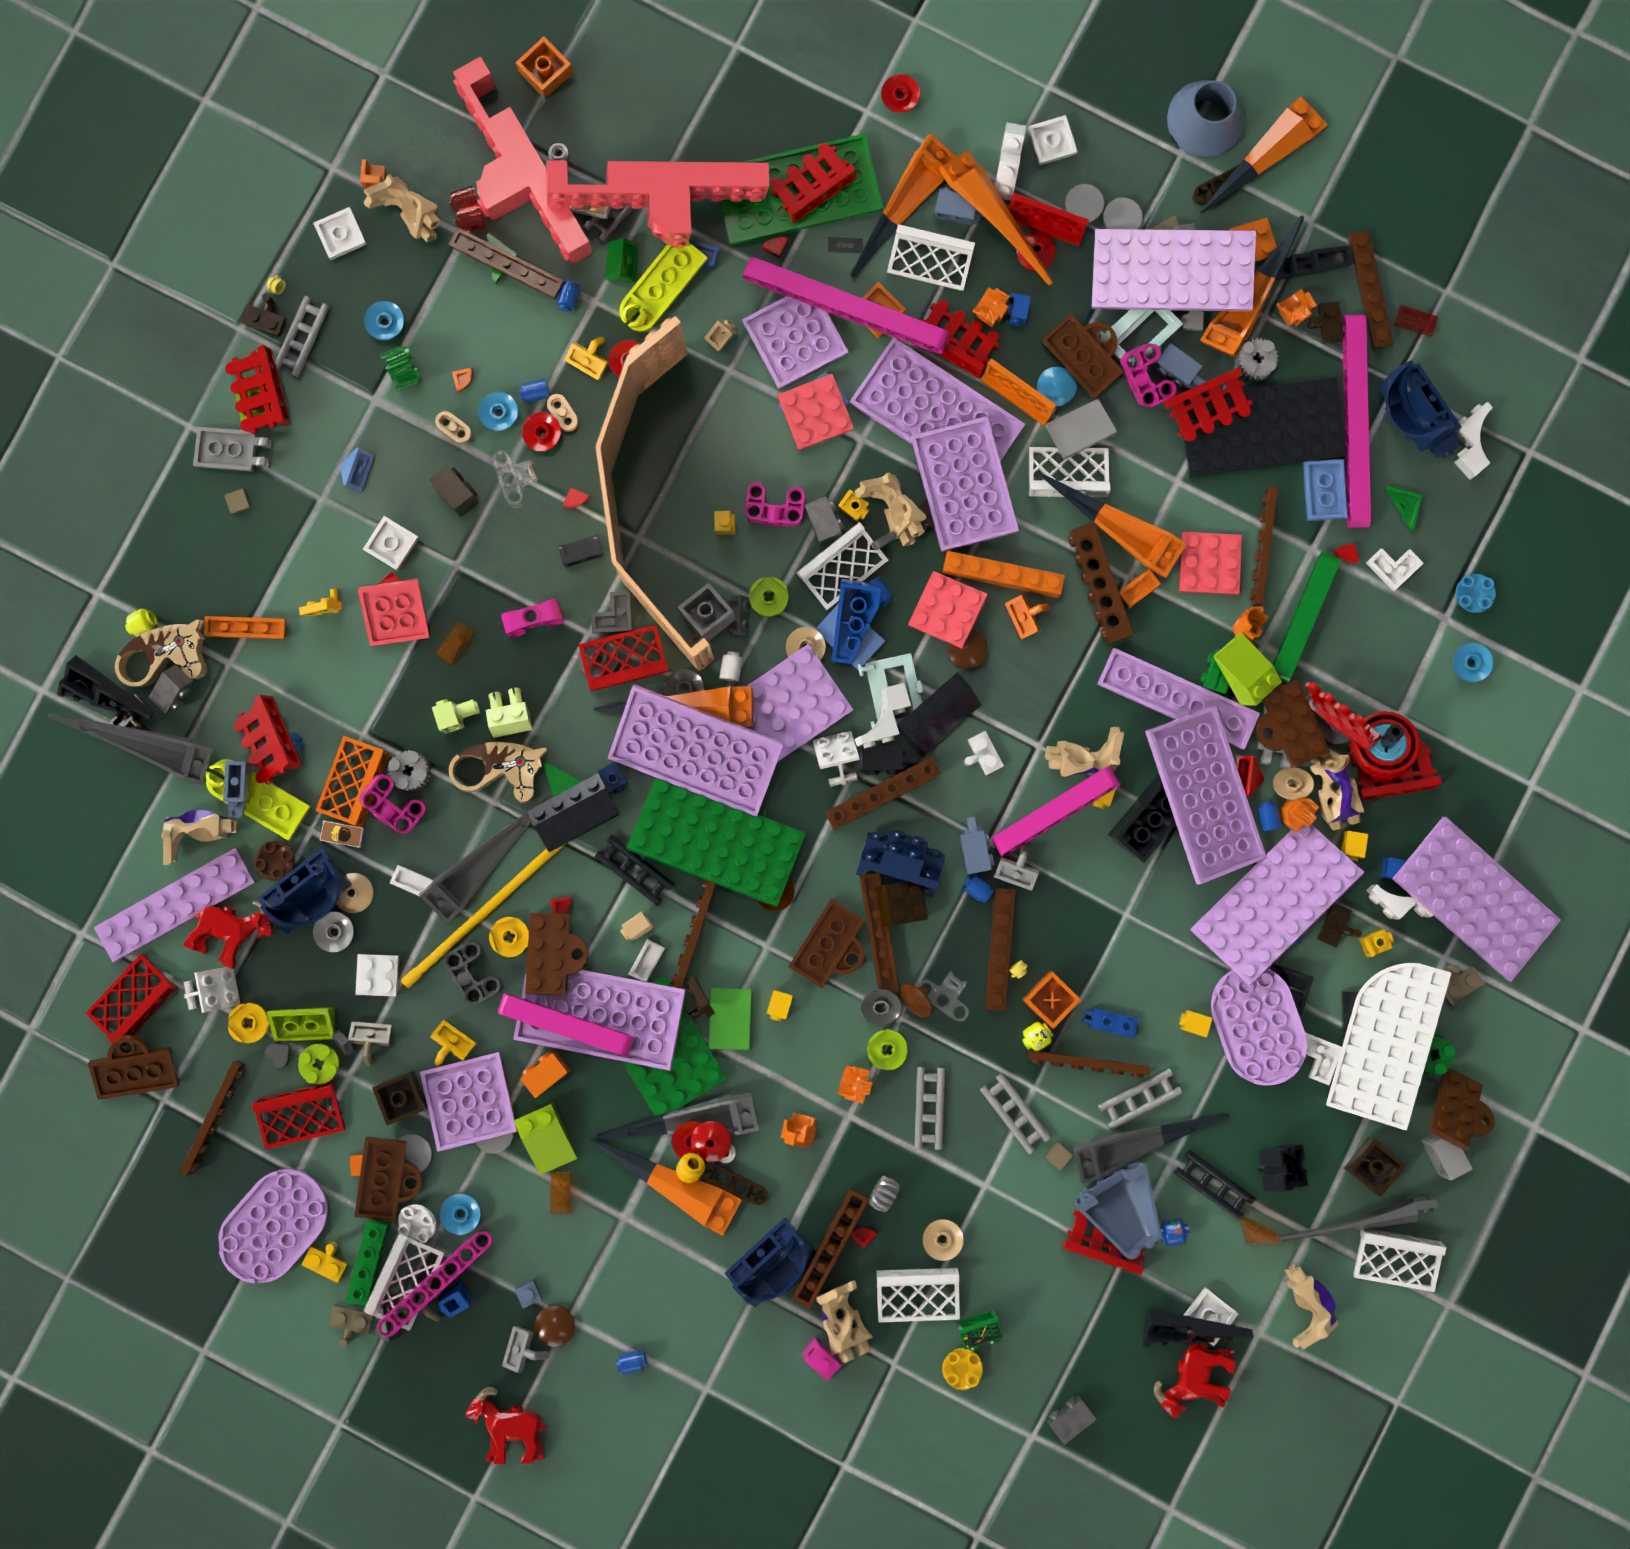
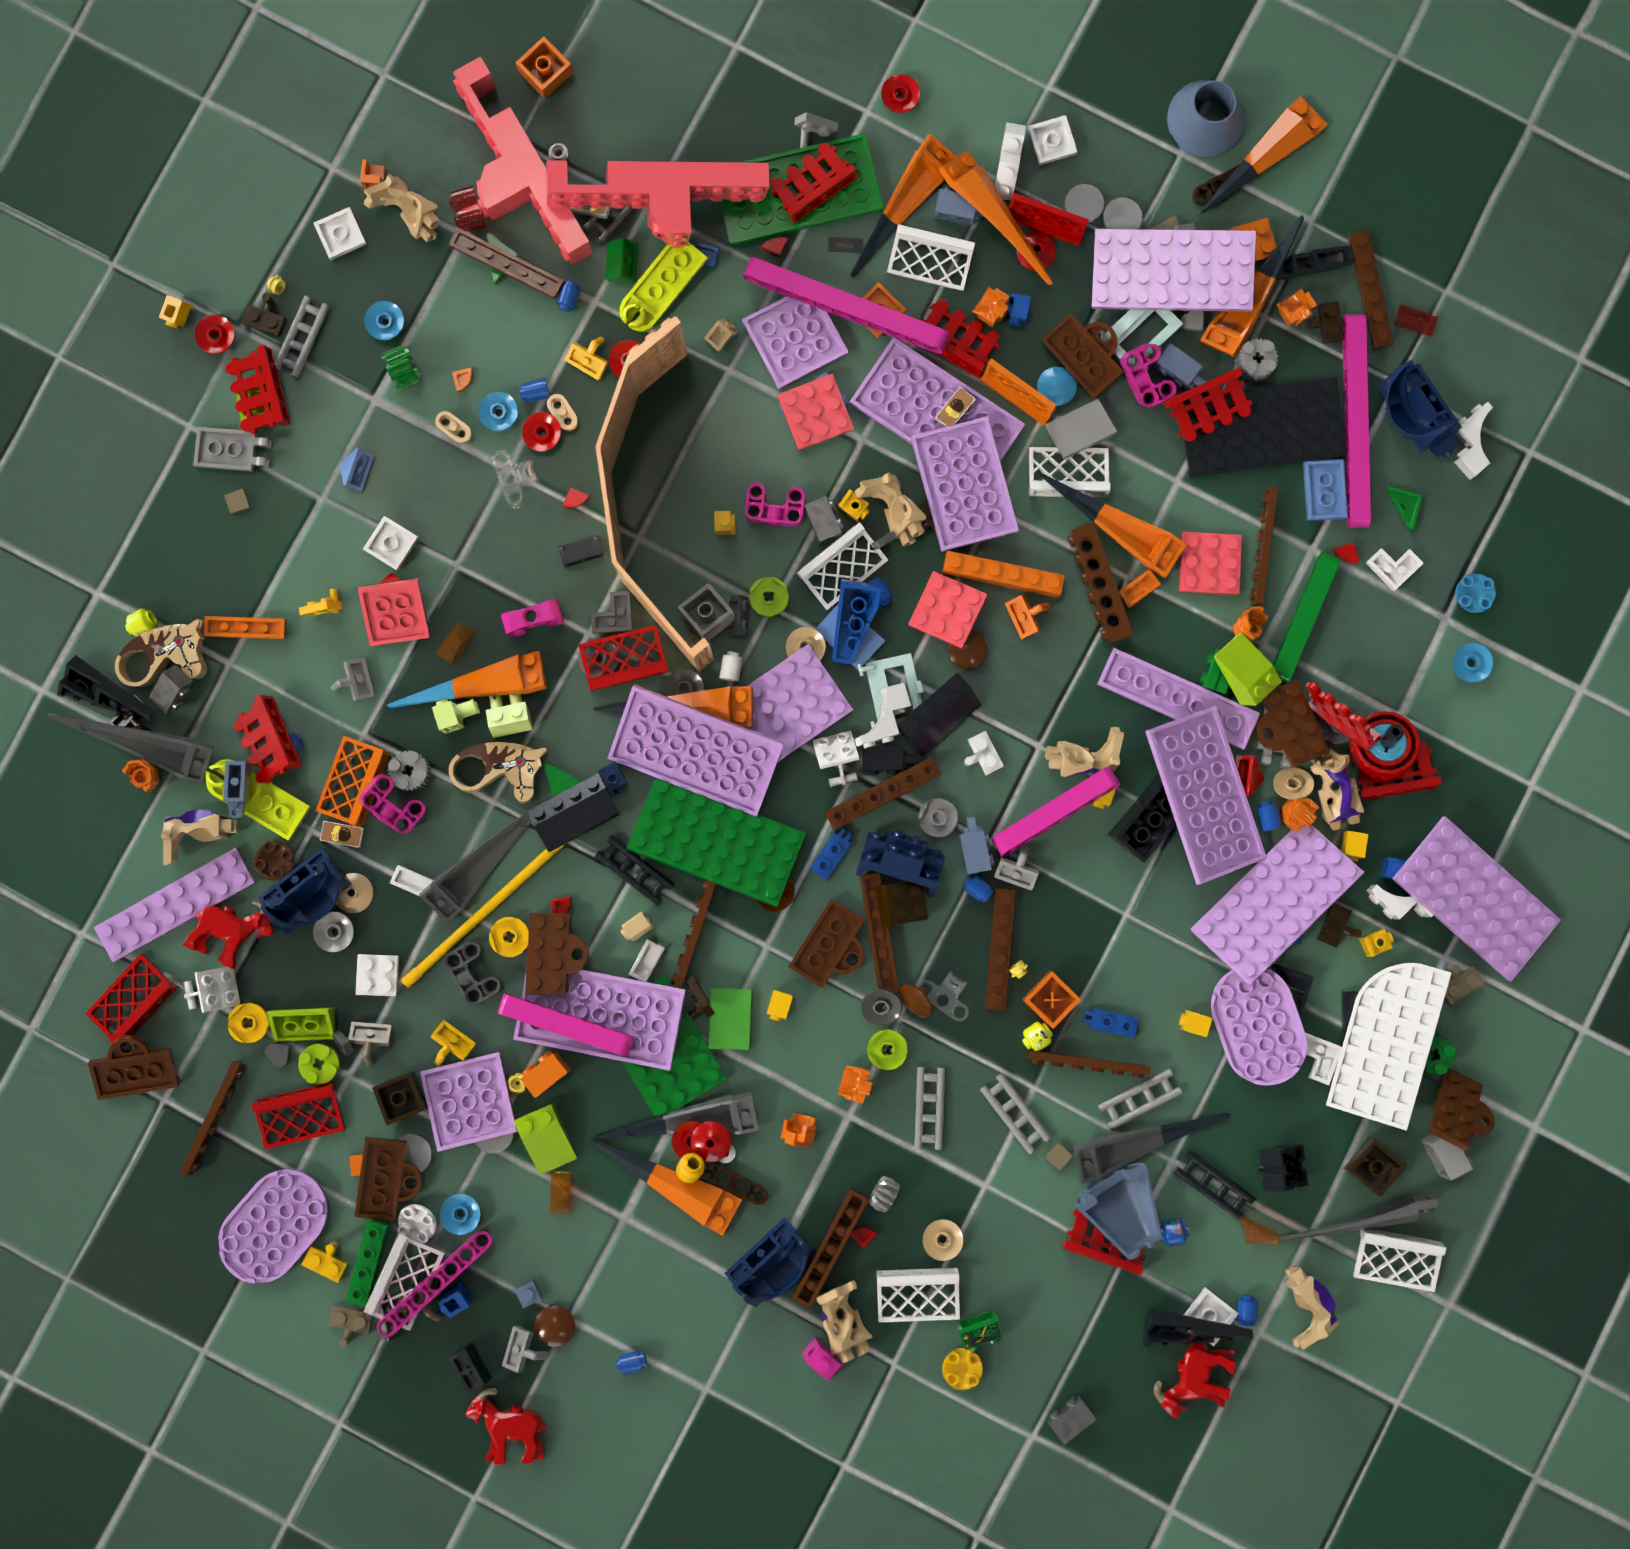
dark brown brick [429,465,479,518] -> none
none -> orange hair [122,759,160,793]
none -> yellow brick [159,295,194,329]
none -> red dish [194,315,235,354]
none -> light grey plate [331,658,375,701]
none -> orange plate [387,651,547,708]
none -> black hinge [448,1343,492,1394]
none -> light yellow plate [508,1073,526,1093]
none -> light grey plate [795,112,838,148]
none -> blue hinge [810,826,853,880]
none -> light grey tile [918,798,958,838]
none -> medium nougat tile [935,387,975,427]
none -> blue brick [1237,1294,1259,1326]

